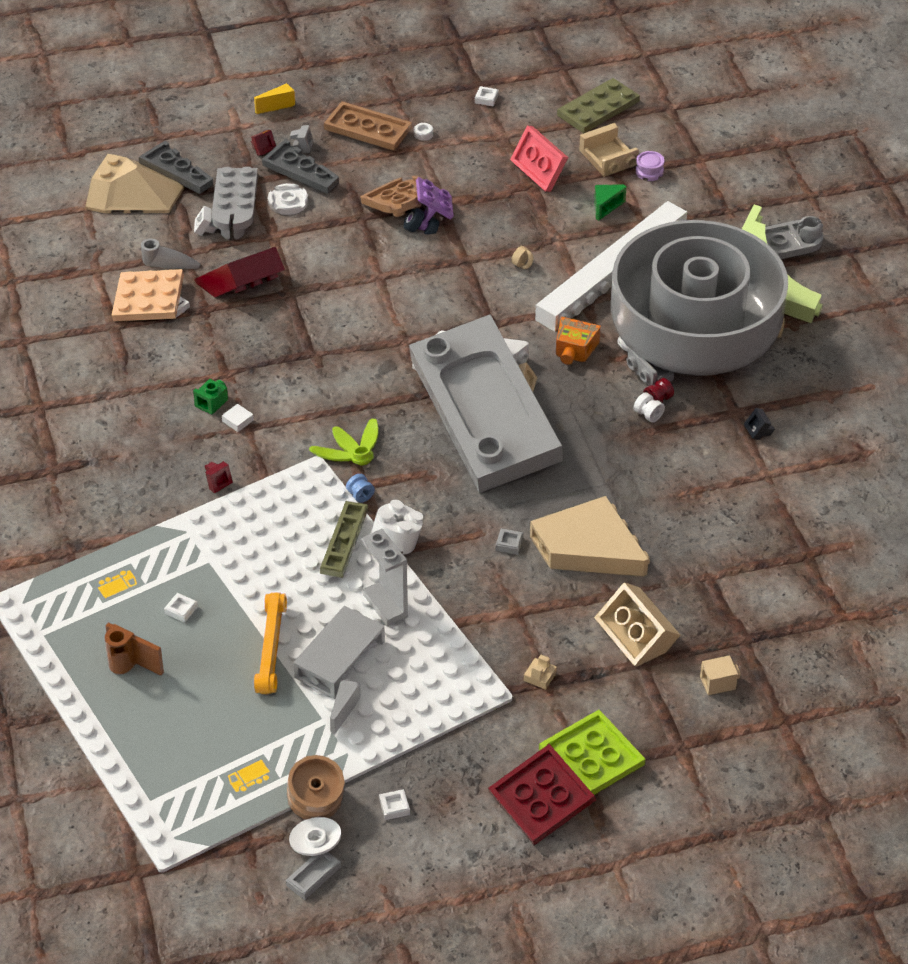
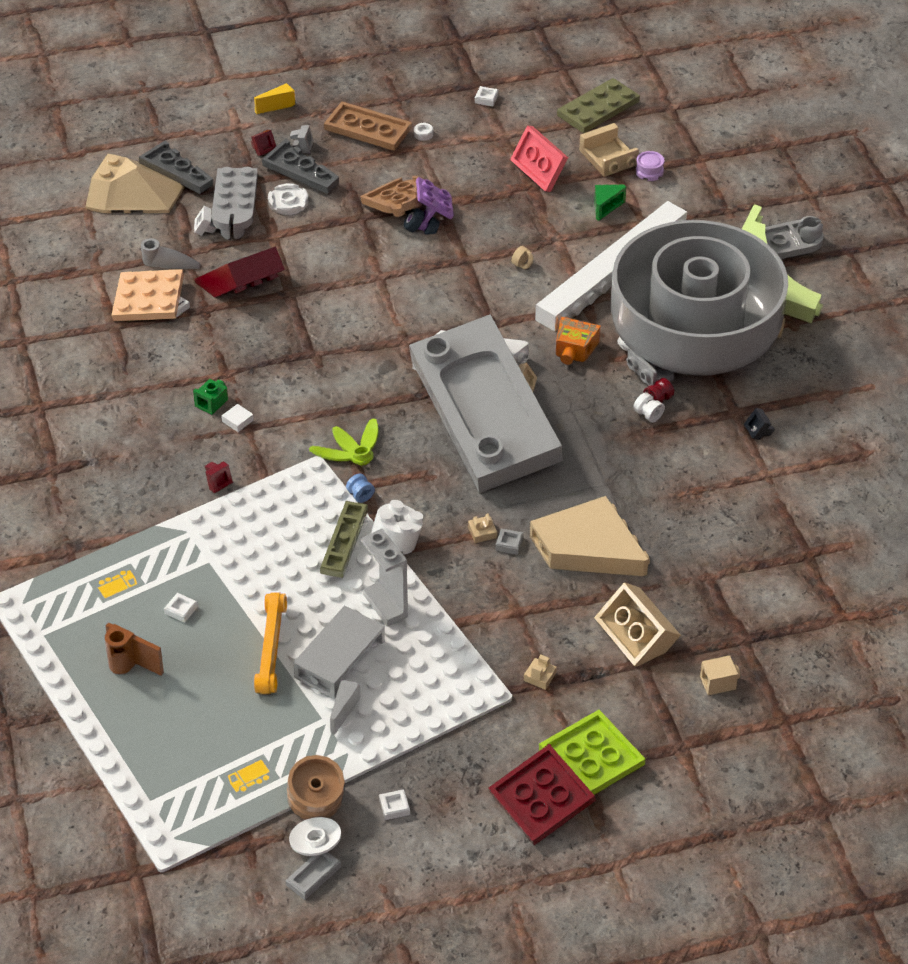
none -> tan tile [468,514,497,543]

